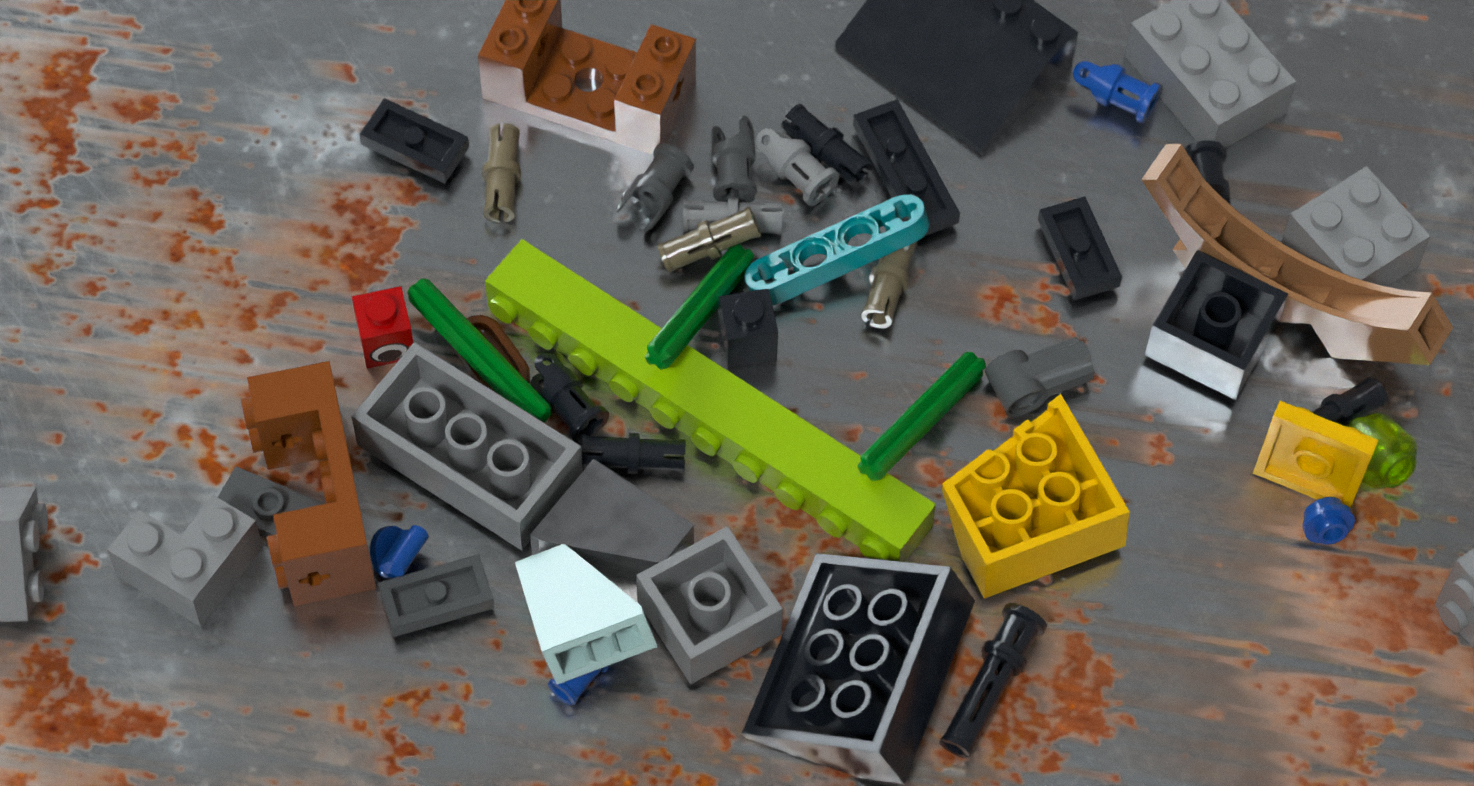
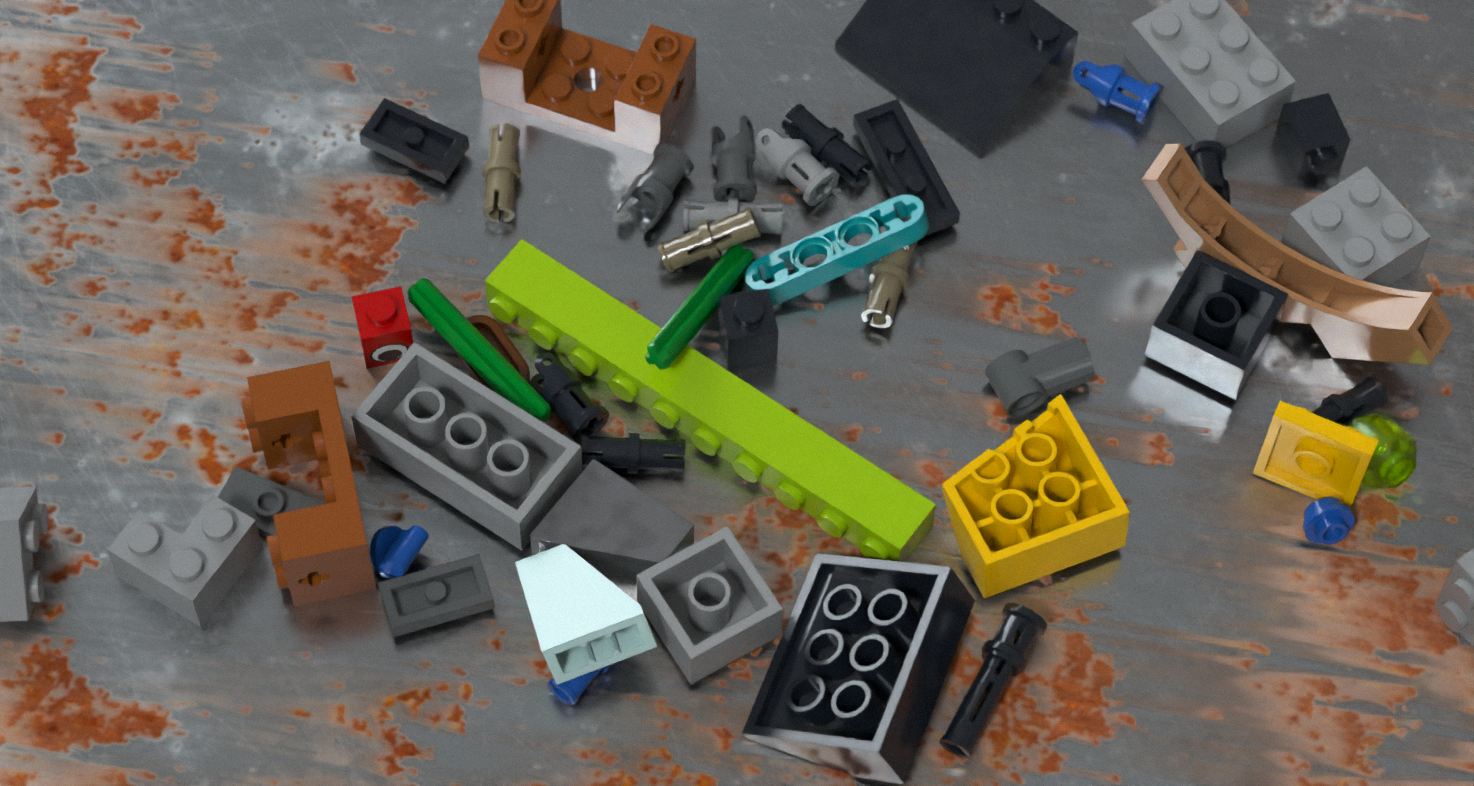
green axle [858,352,986,481] -> none
black plate [1038,196,1122,300] -> none
none -> black brick [1275,93,1350,177]

